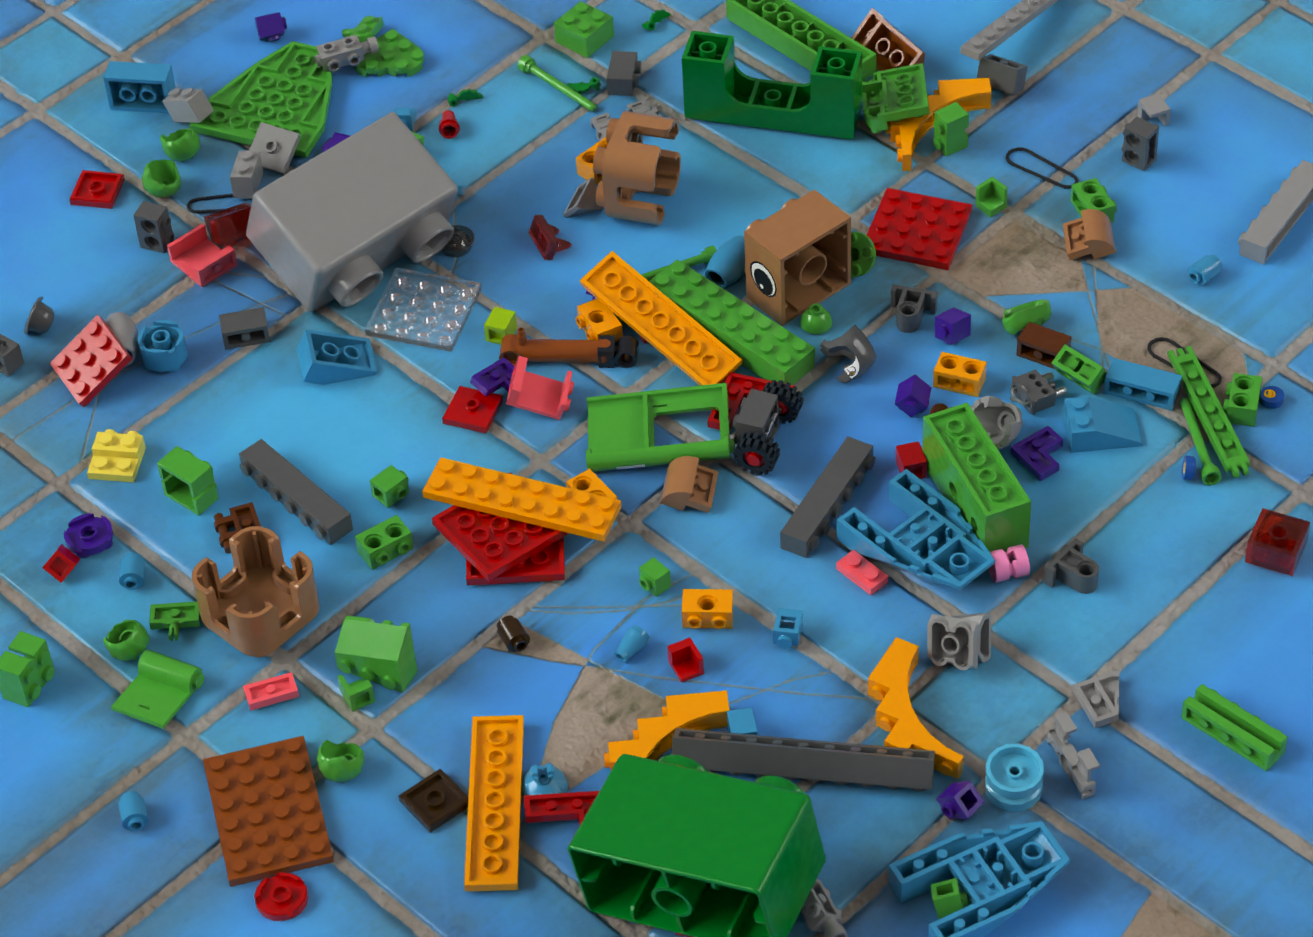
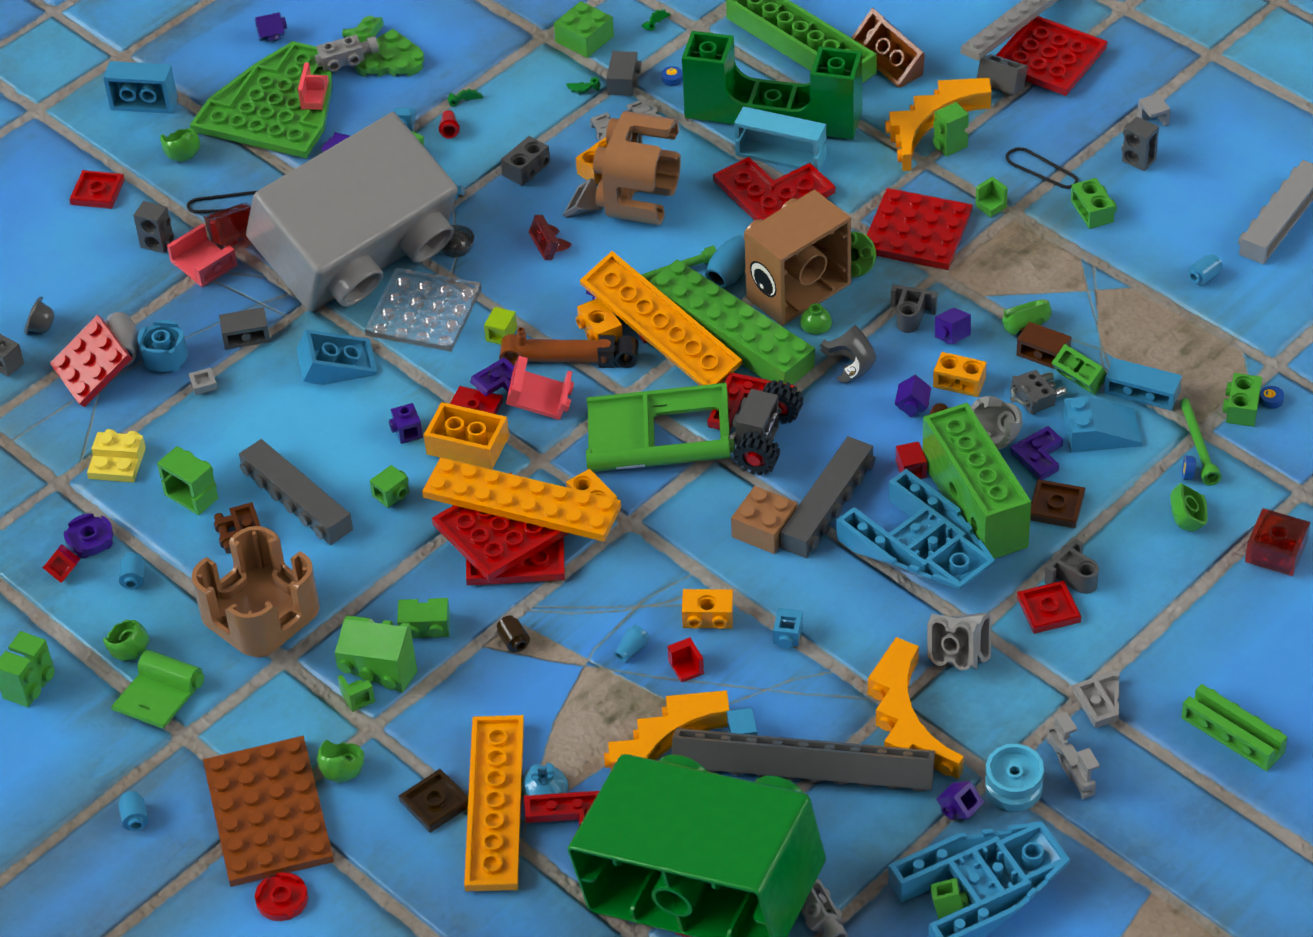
bright green hair [142,159,181,198] -> none
bright green plate [149,602,201,641] -> none
light grey brick [162,88,214,123] -> none
light grey brick [230,150,264,199] -> none
coral plate [243,672,299,711] -> none
light grey plate [249,122,301,175] -> none
bright green brick [355,515,414,570] -> none
bright green piece [517,55,597,112] -> none
bright green plate [639,557,671,597] -> none
medium nougat brick [660,456,719,513] -> none
coral plate [836,550,889,595] -> none
bright green plate [862,63,930,133] -> none
bright pink wheel [988,544,1030,583] -> none
medium nougat brick [1062,209,1116,260] -> none
black piece [1147,337,1222,387] -> none
bright green hinge [1167,346,1250,478] -> none
none -> light grey plate [189,368,218,395]
none -> coral panel [298,63,329,110]
none -> dark purple brick [388,403,423,444]
none -> bright green brick [397,598,450,639]
none -> light orange brick [424,402,509,469]
none -> dark grey brick [501,136,550,186]
none -> blue tile [662,66,683,86]
none -> red plate [713,157,836,221]
none -> medium nougat brick [731,486,797,554]
none -> medium azure piece [734,107,826,171]
none -> red plate [996,16,1107,96]
none -> red tile [1017,580,1081,634]
none -> reddish brown tile [1030,479,1085,528]
none -> bright green piece [1170,483,1208,532]

